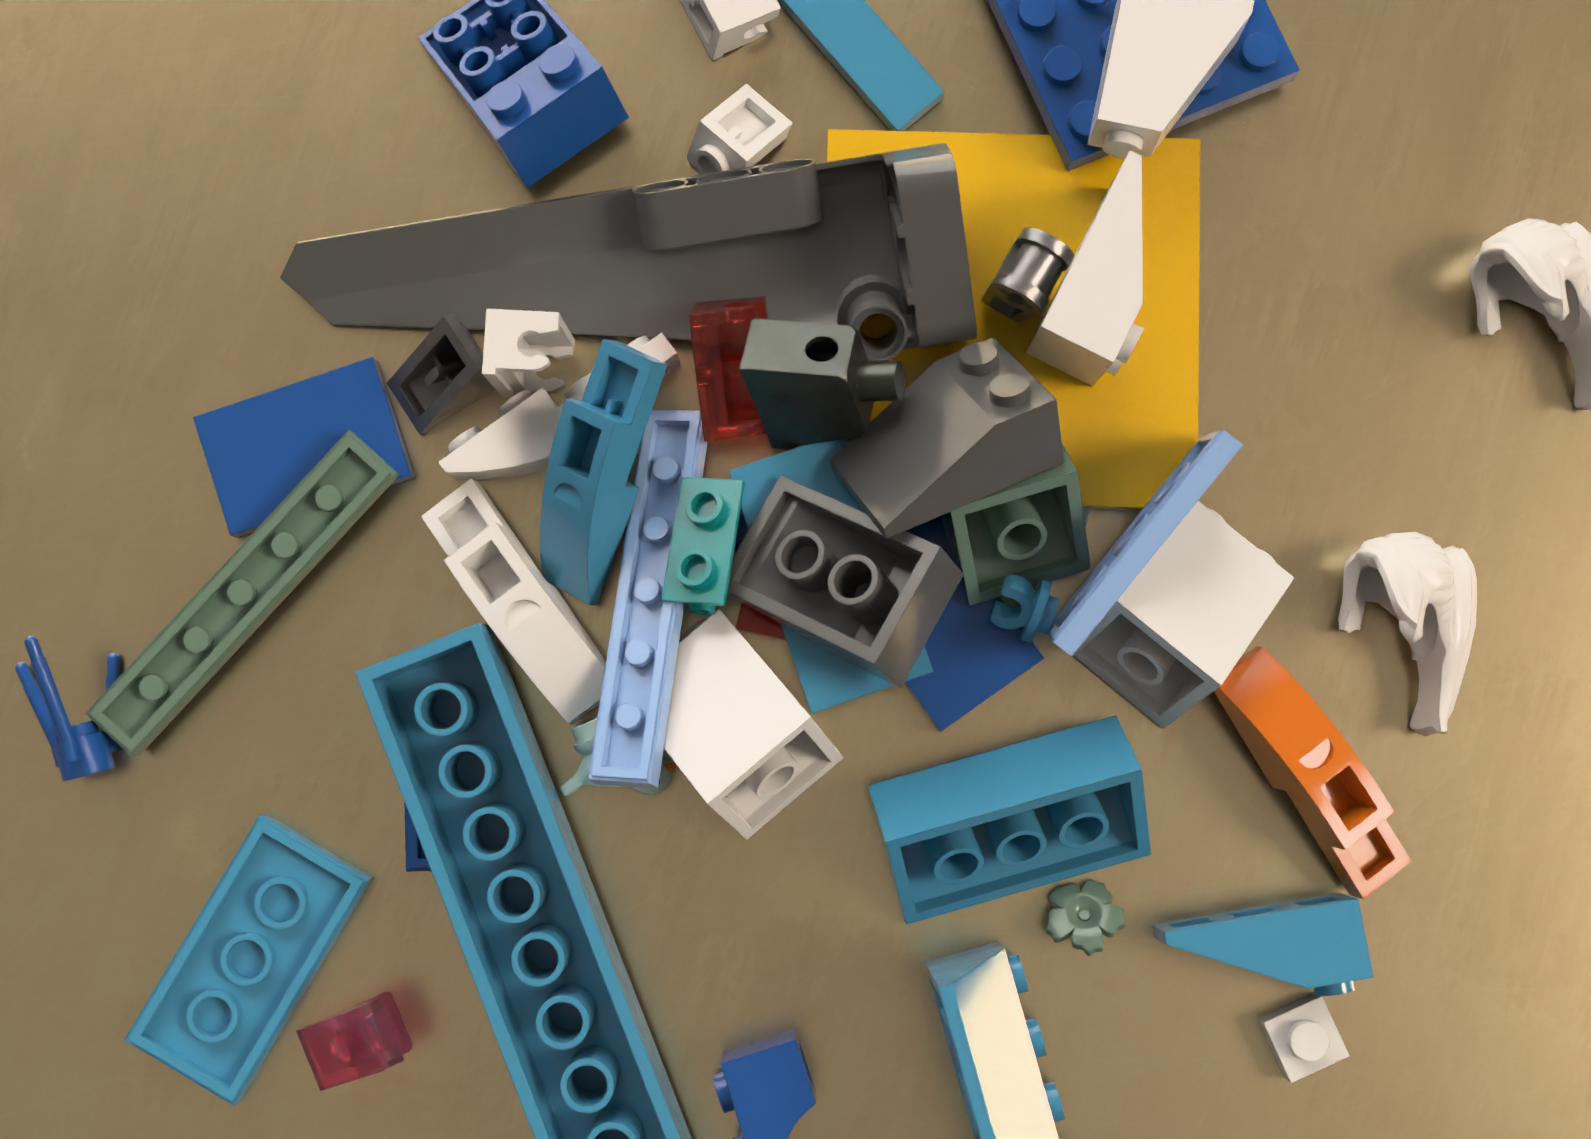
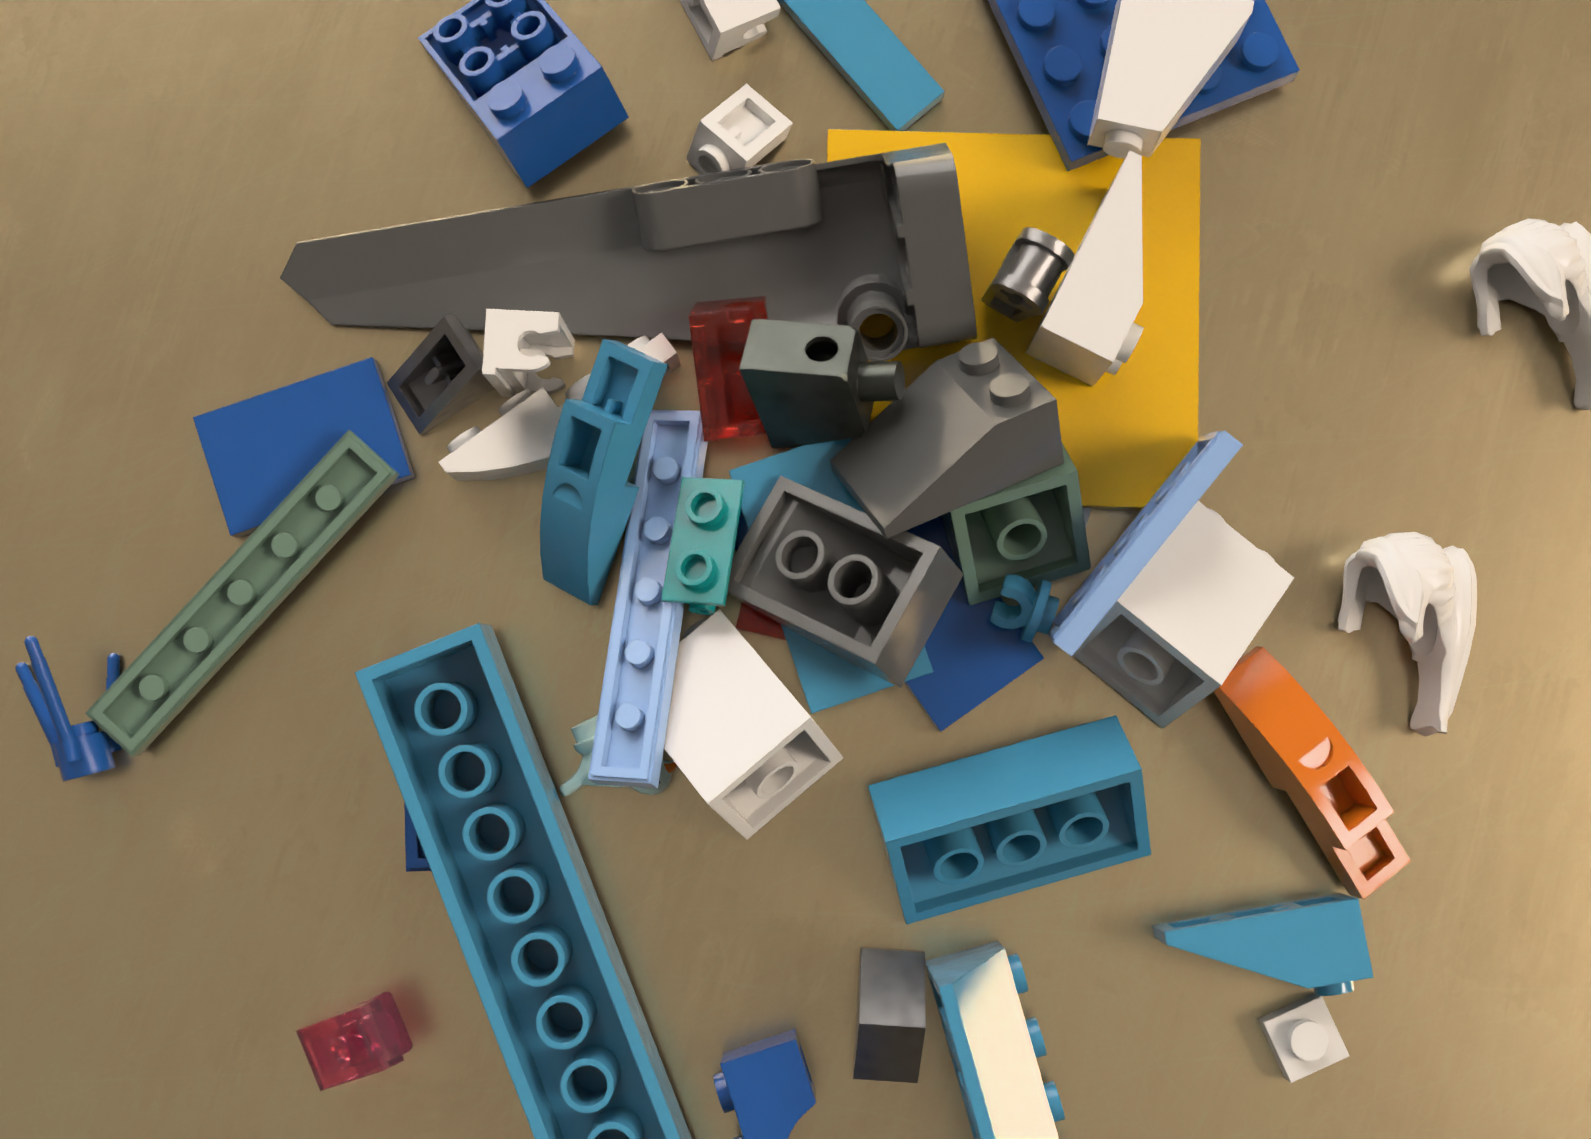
dark azure tile [124,814,374,1106] -> none
white slope [421,478,606,725] -> none
sand green plant [1046,880,1125,956] -> none
none -> flat silver slope [853,947,926,1083]

